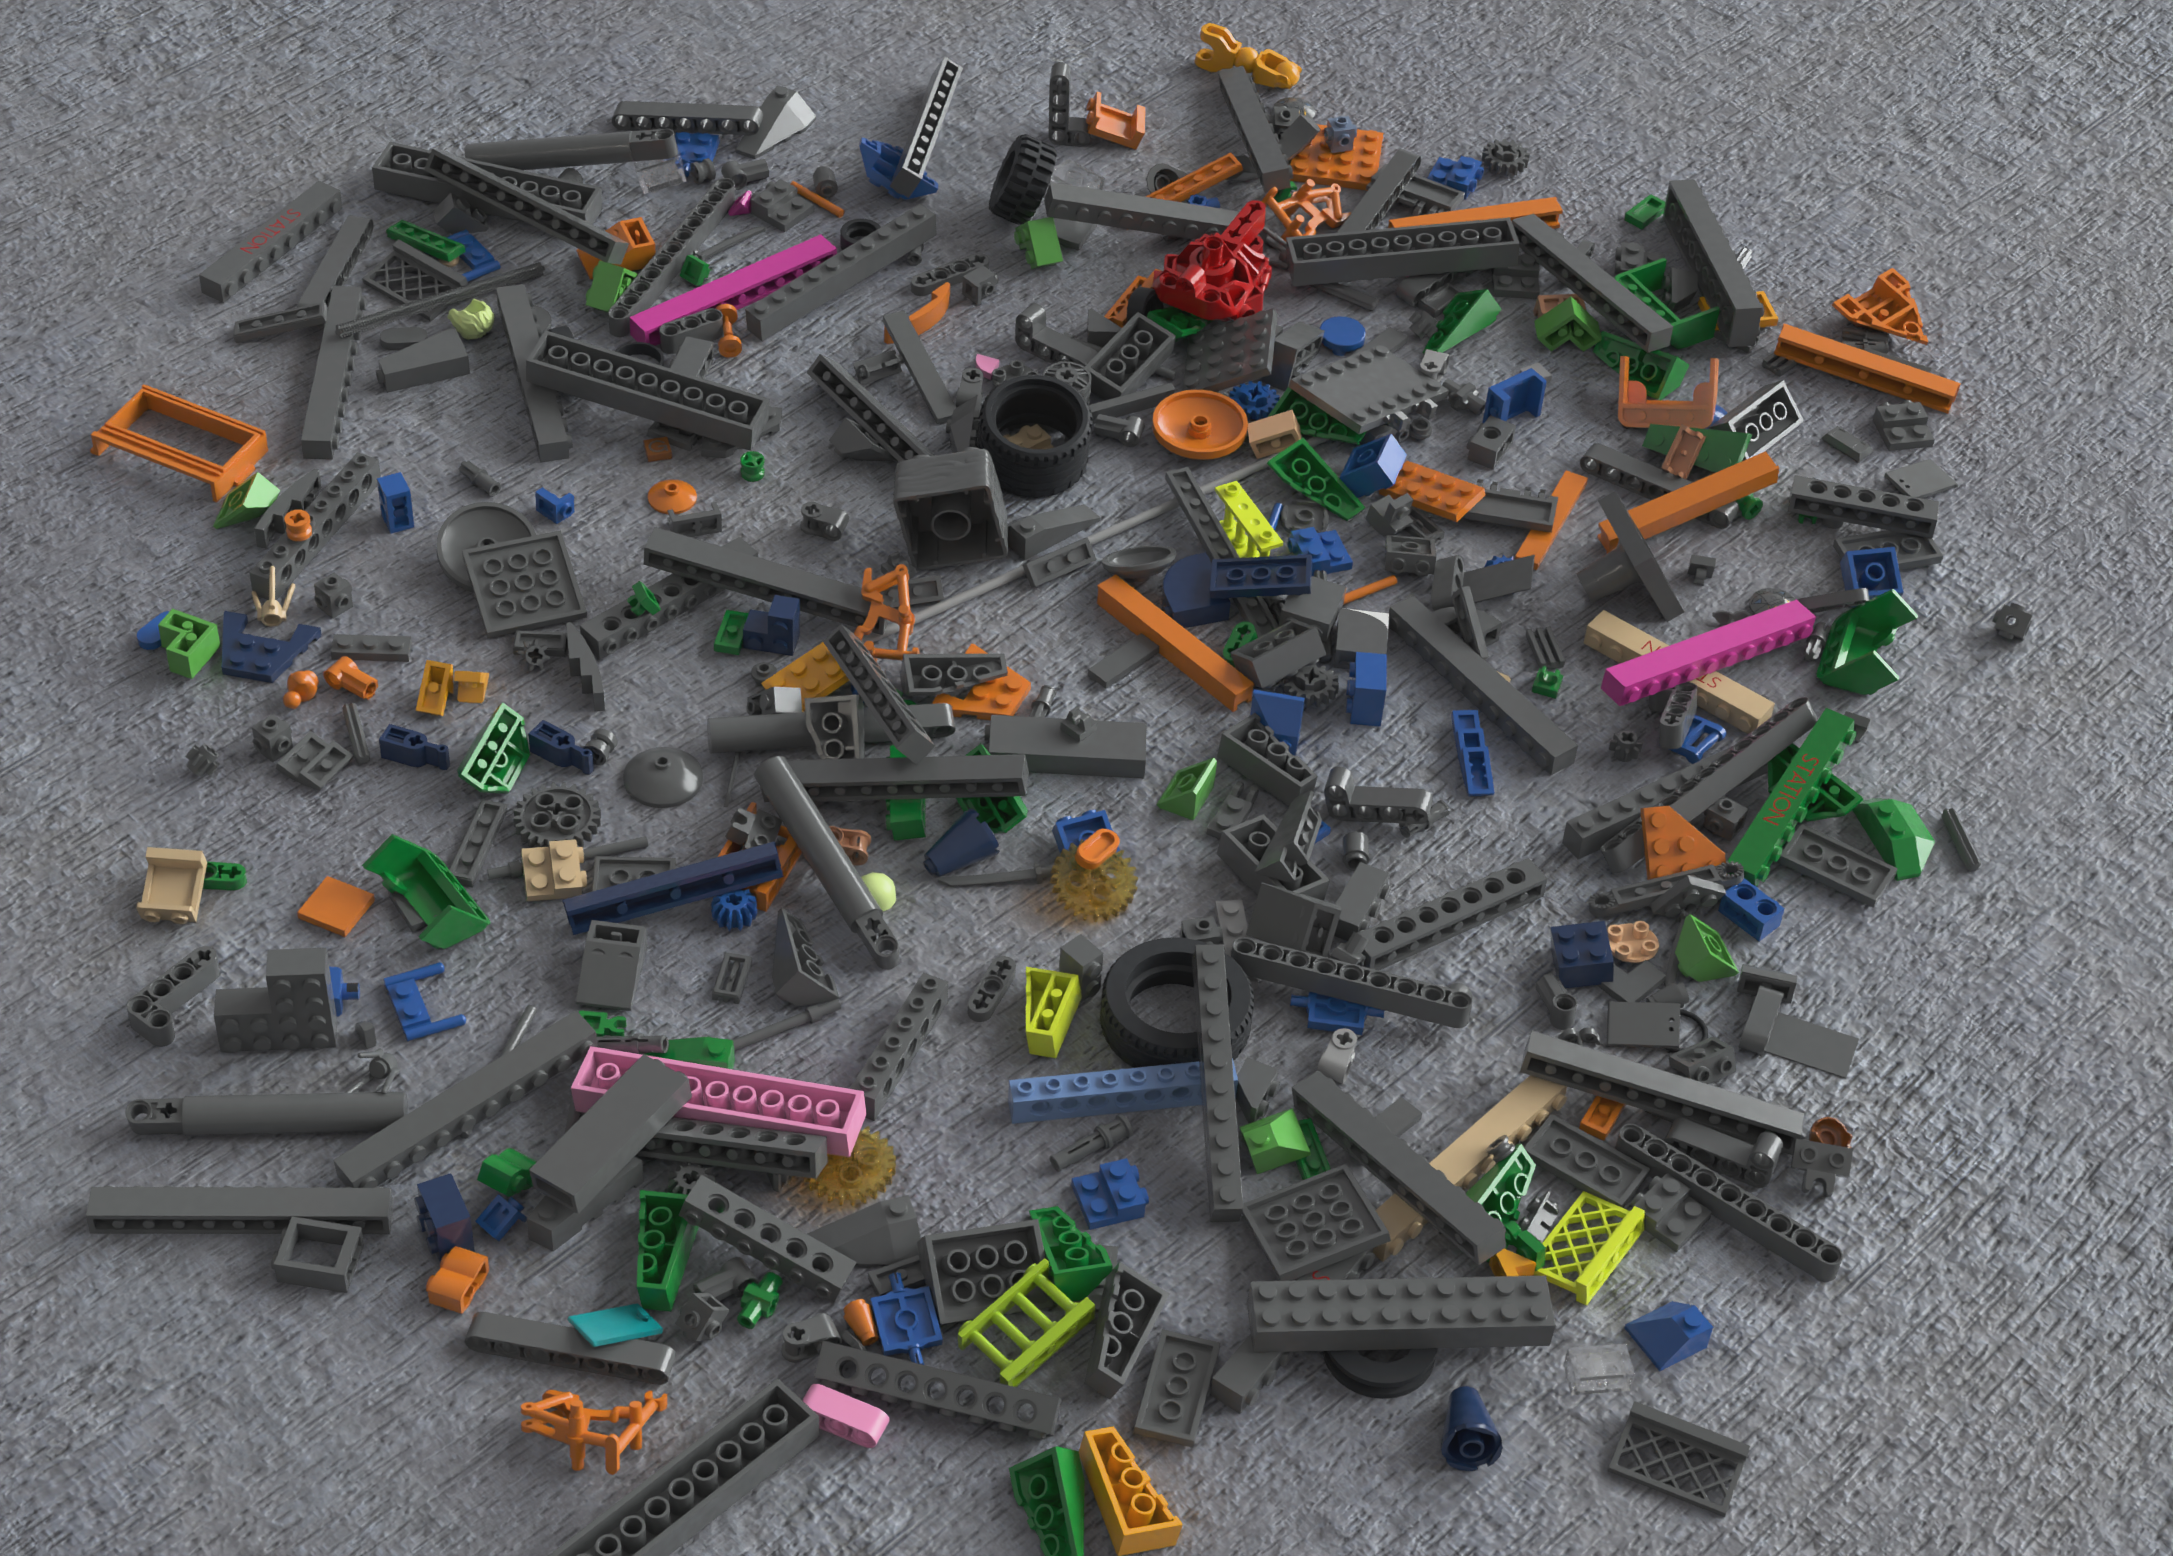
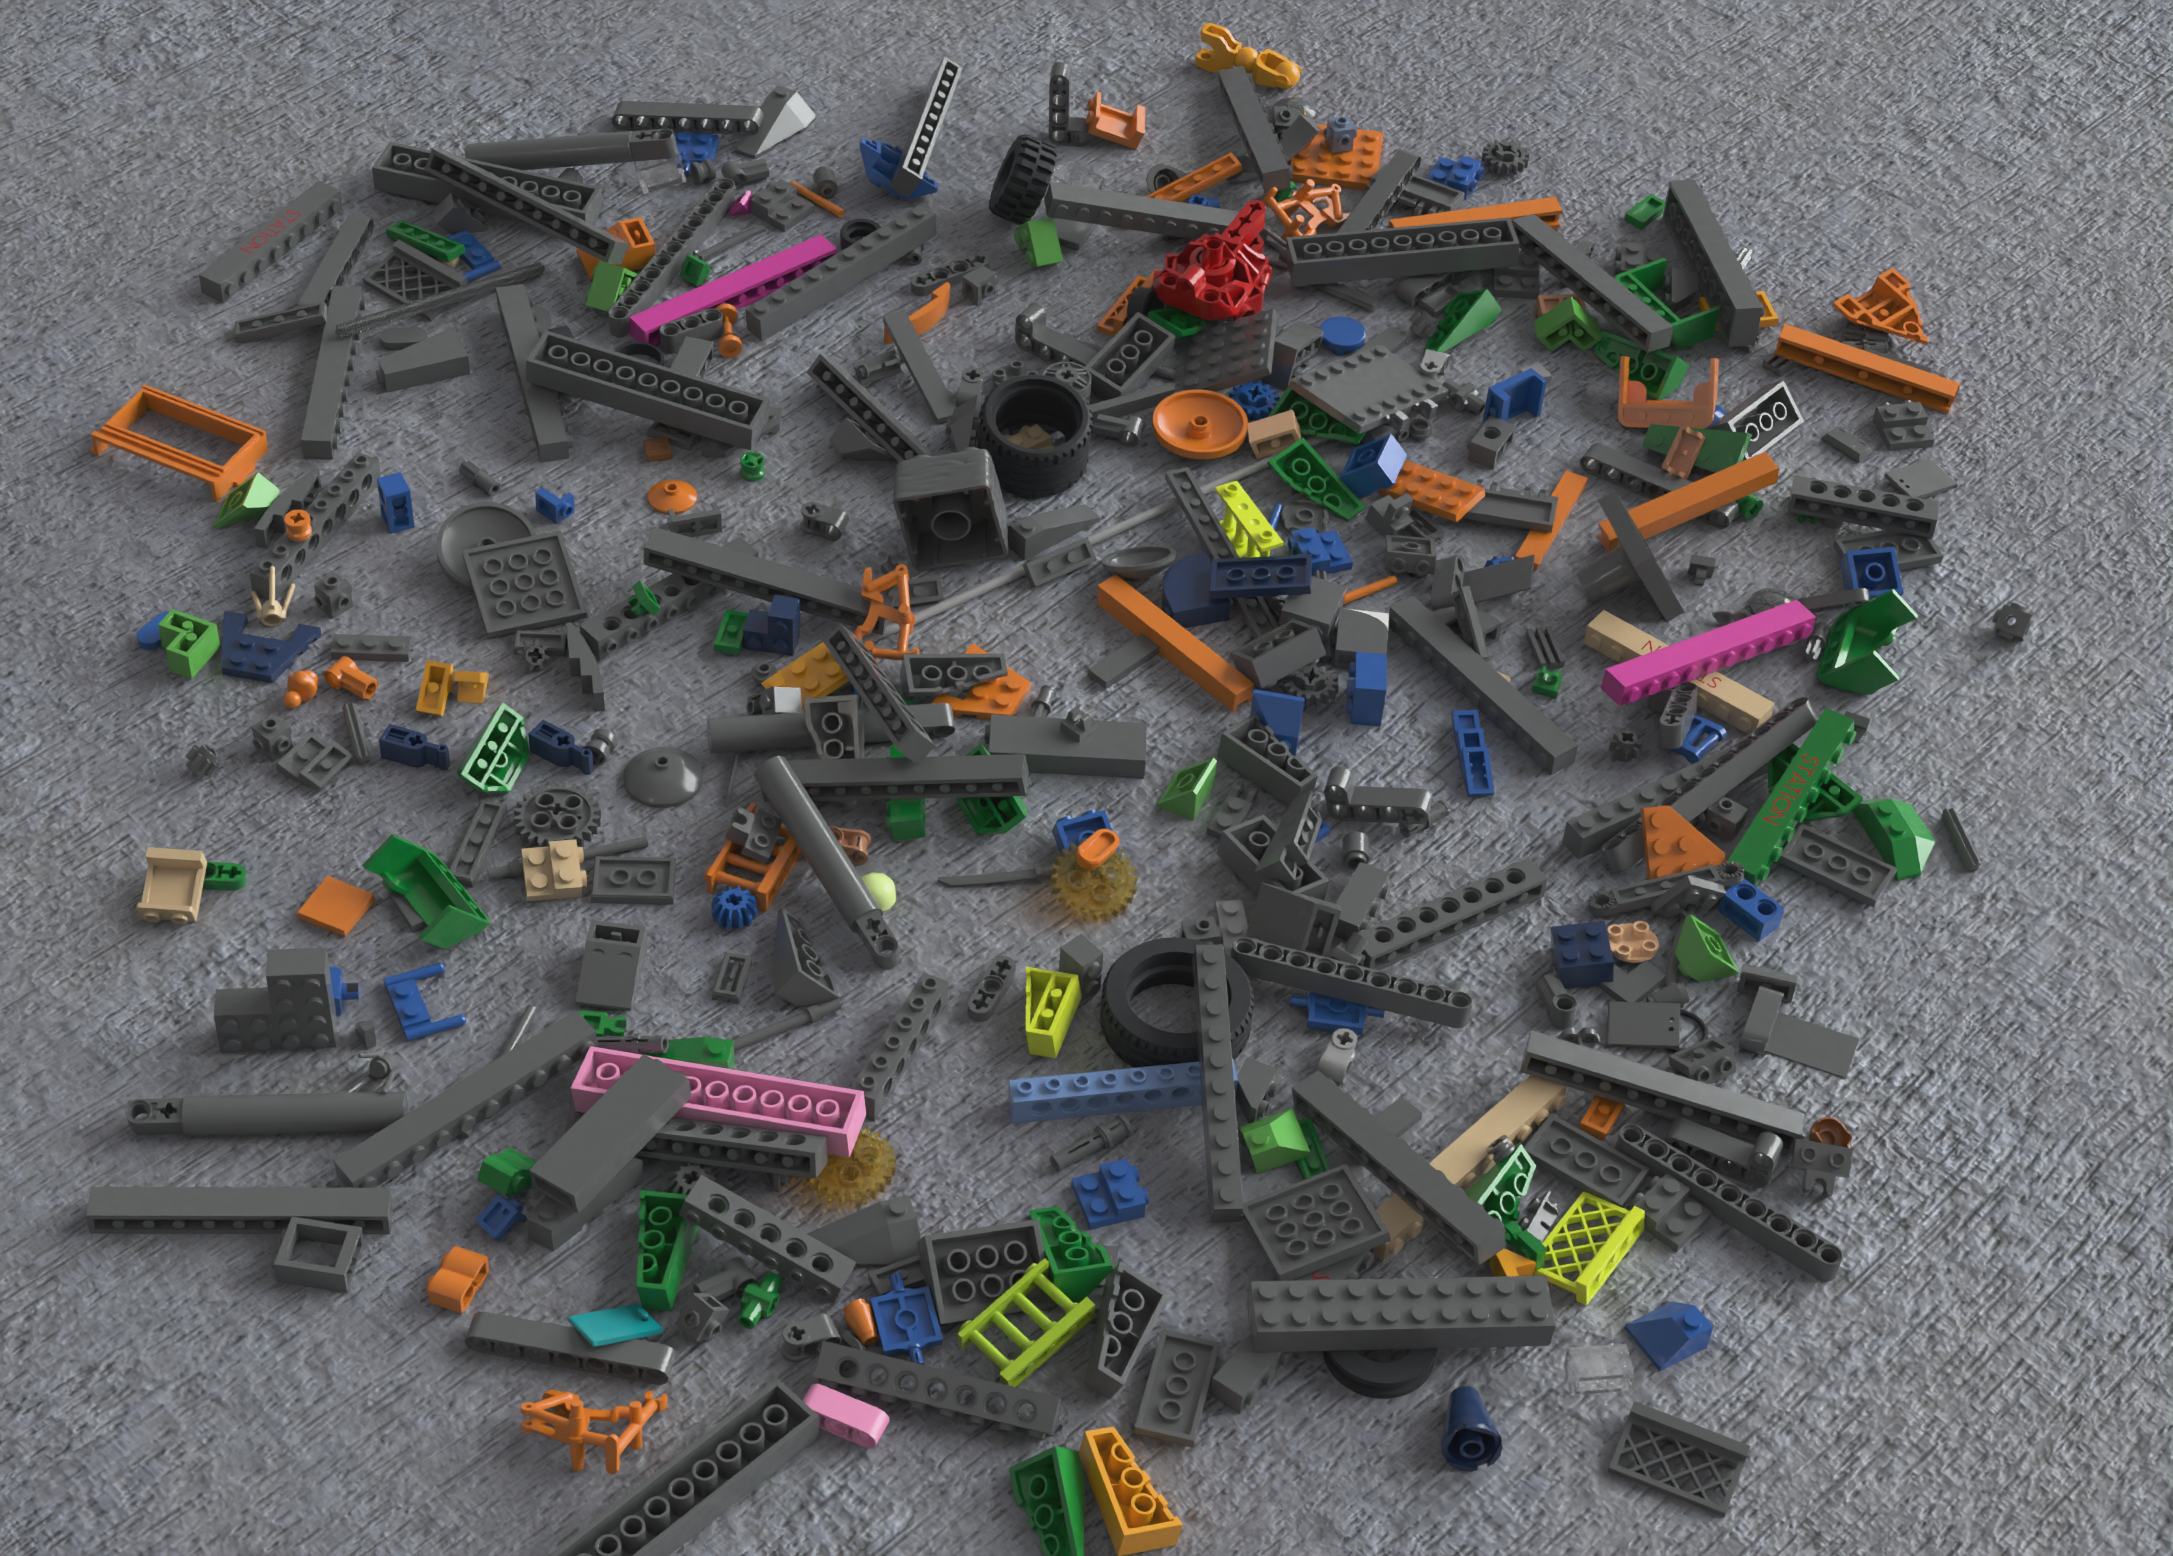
dark grey beam [126,946,220,1047] -> none
dark blue brick [414,1173,475,1262] -> none
yellowish green hair [447,299,494,340] -> none
dark blue tile [562,841,784,935] -> none
dark blue cone [923,808,1000,877] -> none
bright pink tile [976,354,999,380] -> none
dark grey slope [1087,308,1122,347] -> none
green beam [1223,621,1258,667] -> none

